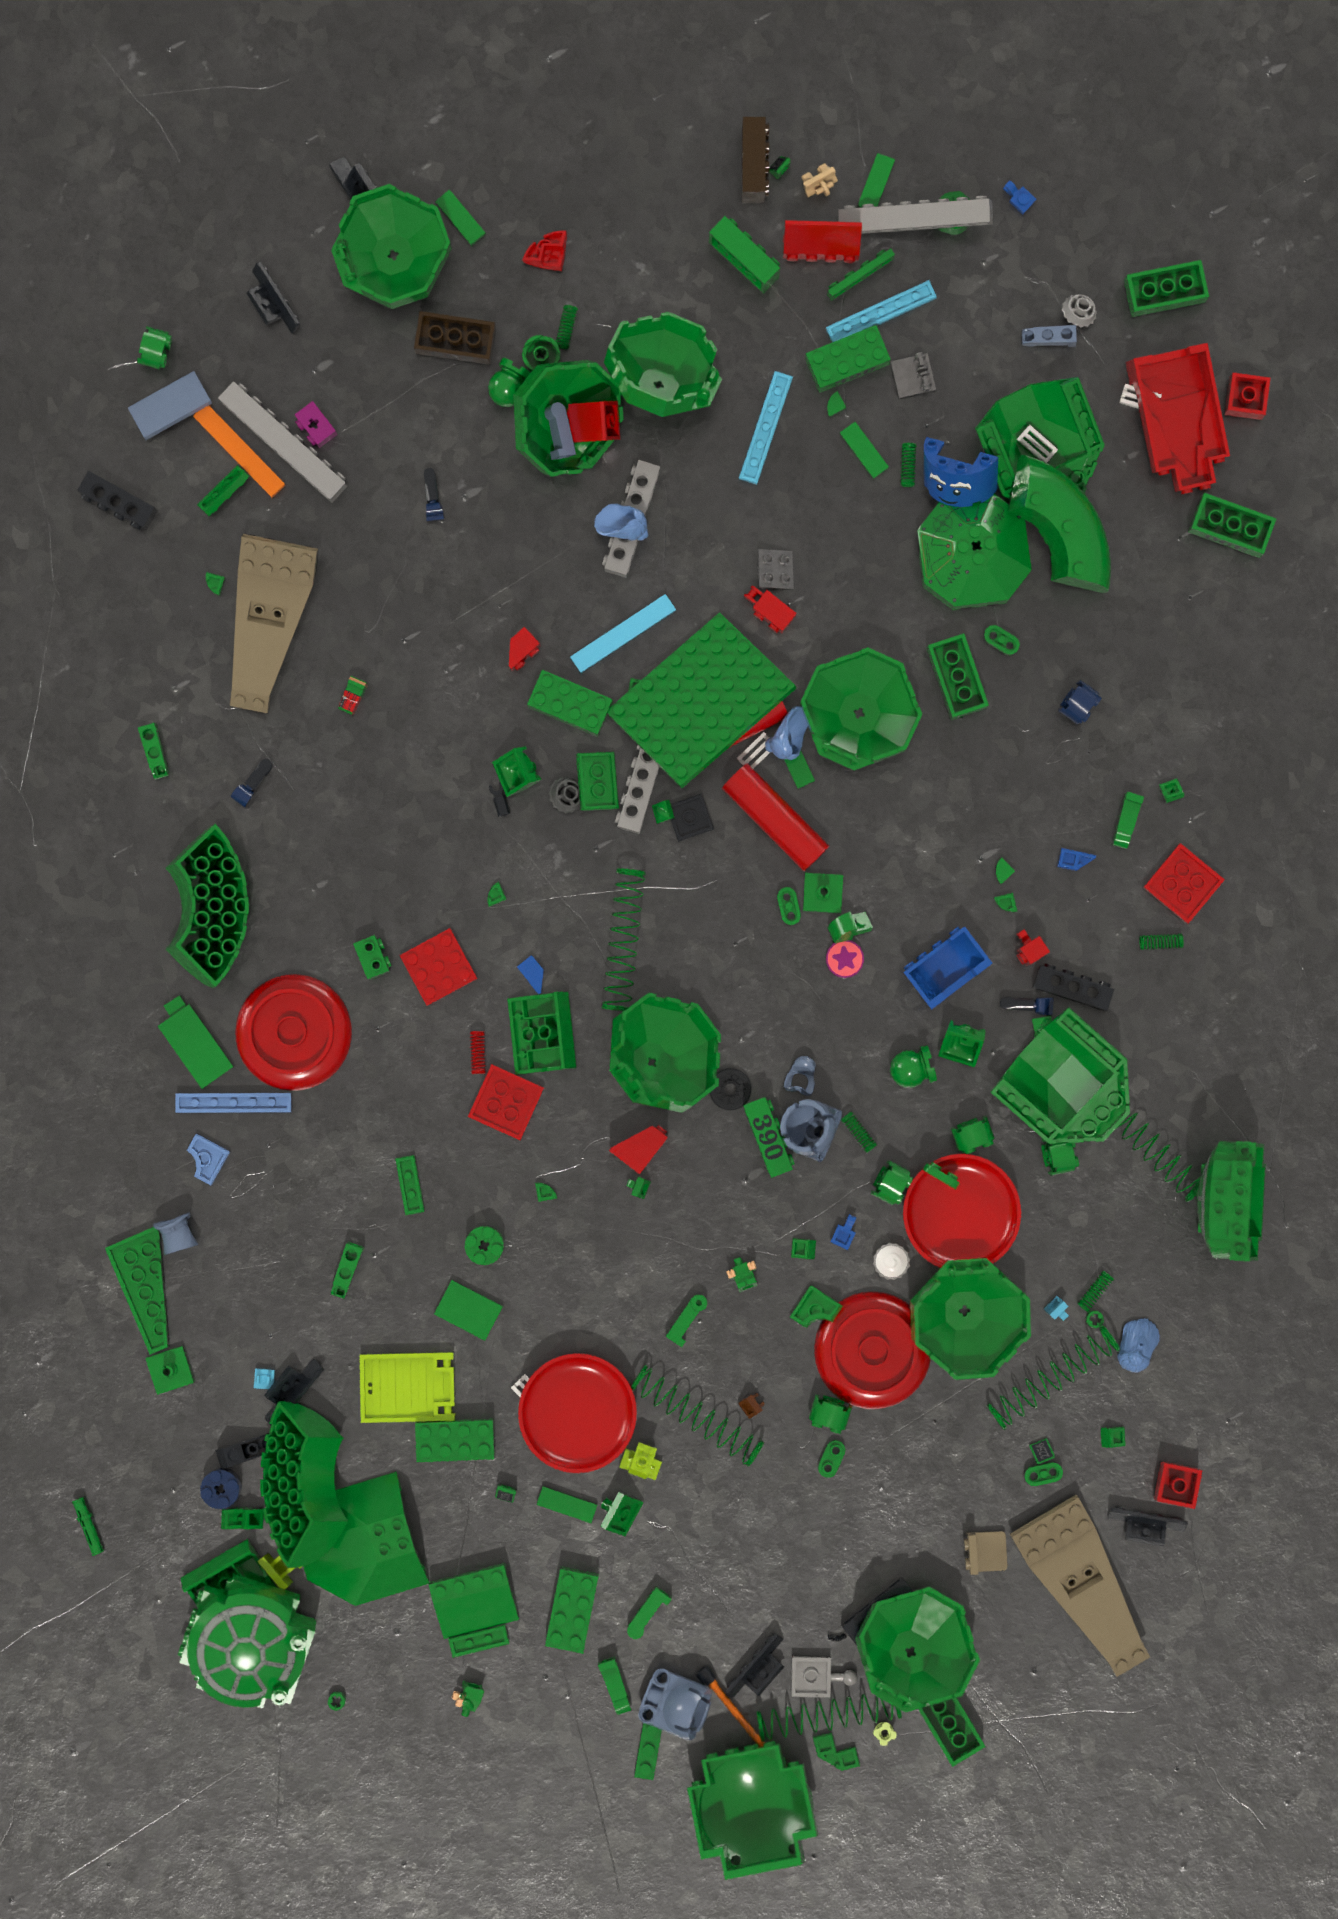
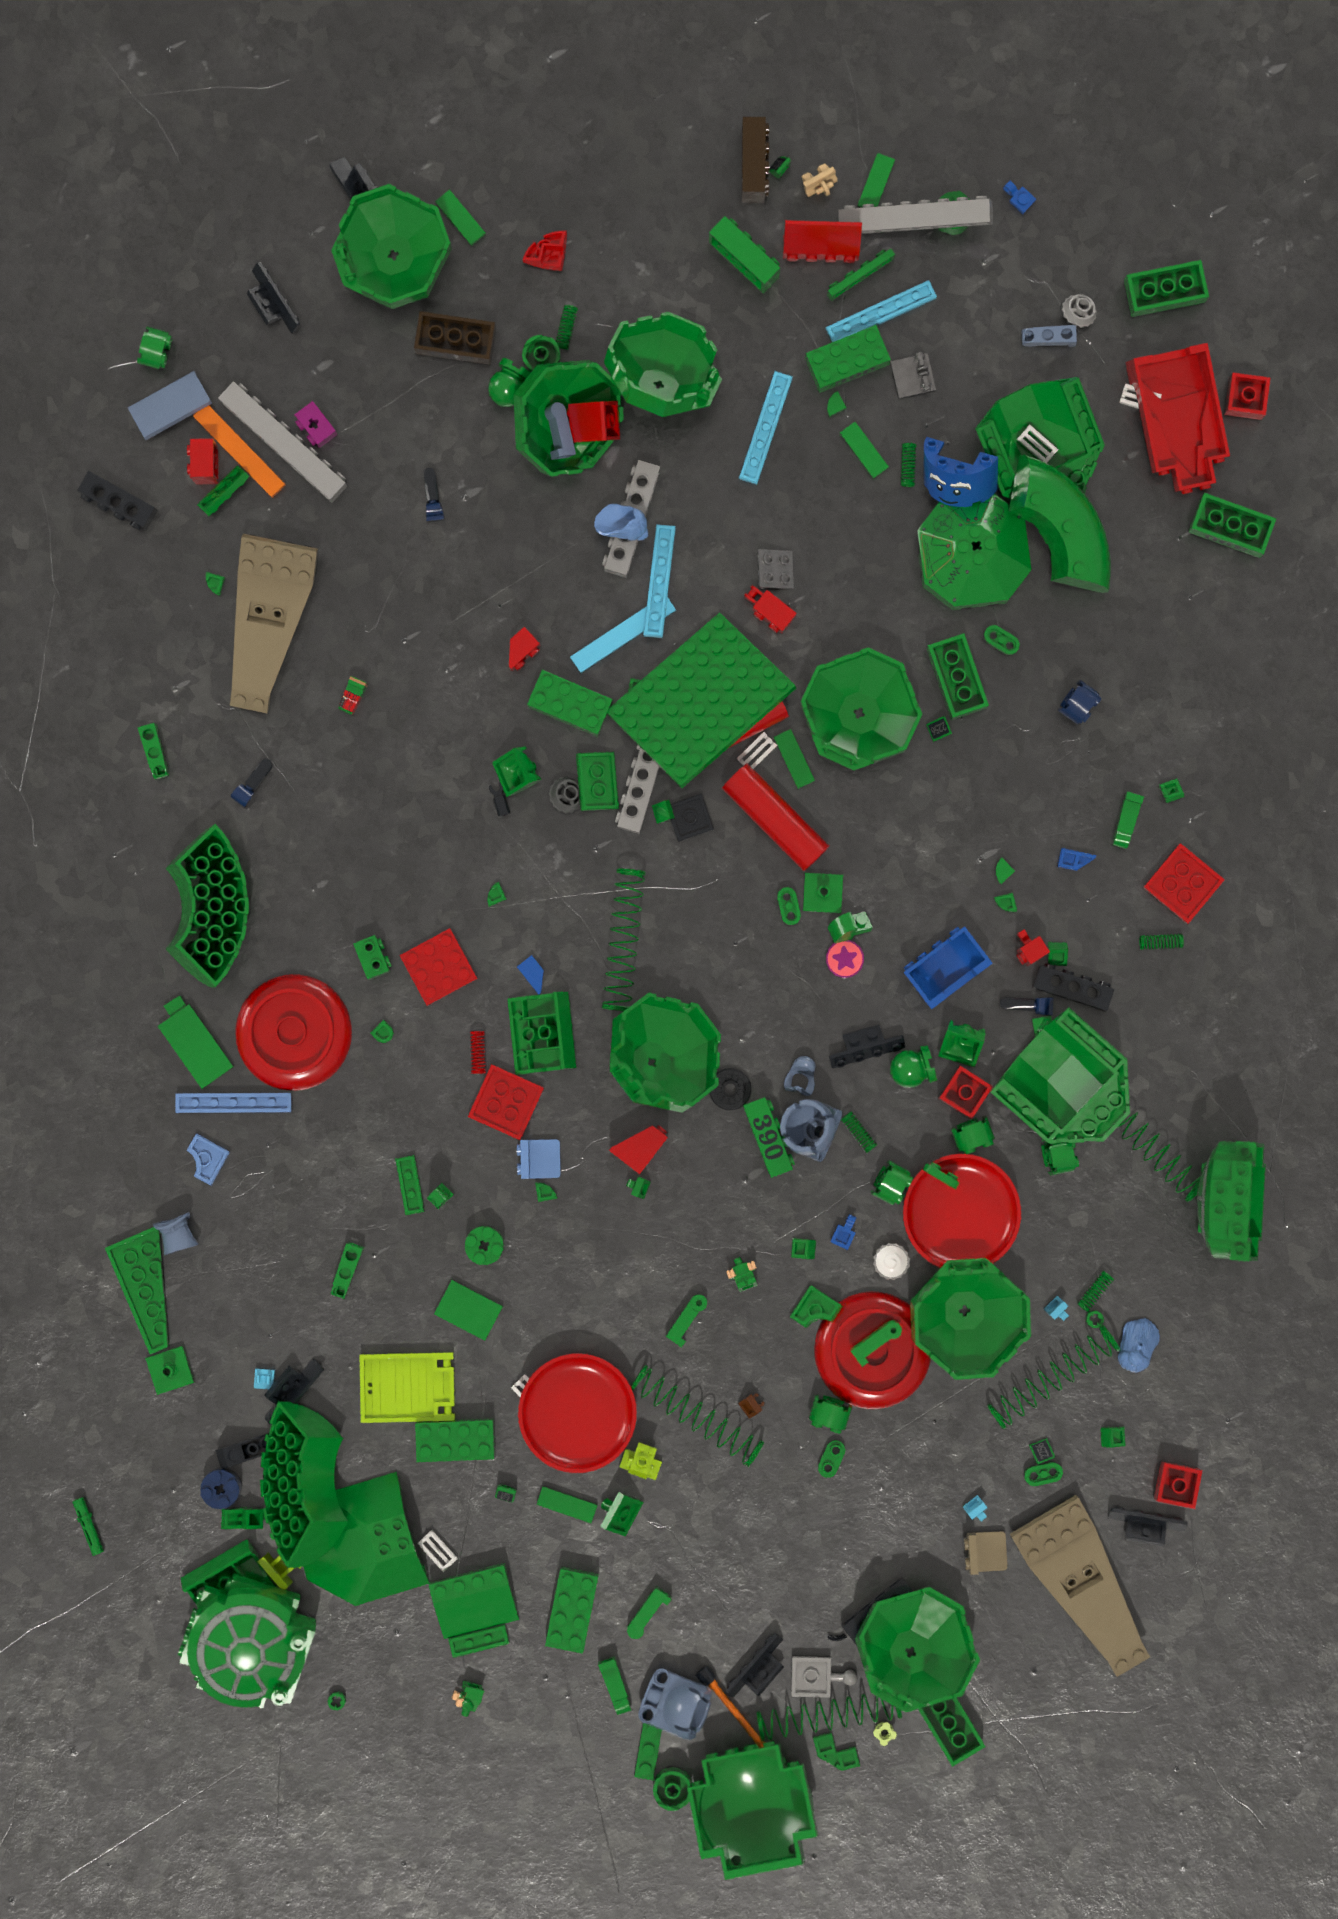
medium blue hair [765,706,808,760] -> none
none -> red brick [187,439,219,485]
none -> green tile [370,1020,394,1043]
none -> white tile [417,1530,458,1572]
none -> green leg [427,1183,454,1209]
none -> medium blue bracket [517,1139,561,1179]
none -> medium azure tile [643,524,676,638]
none -> green brick [653,1767,692,1811]
none -> black bracket [829,1025,905,1068]
none -> green leg [850,1320,902,1367]
none -> slope [926,716,952,742]
none -> red brick [938,1066,993,1119]
none -> medium azure tile [963,1495,987,1521]
none -> green slope [1048,942,1068,966]

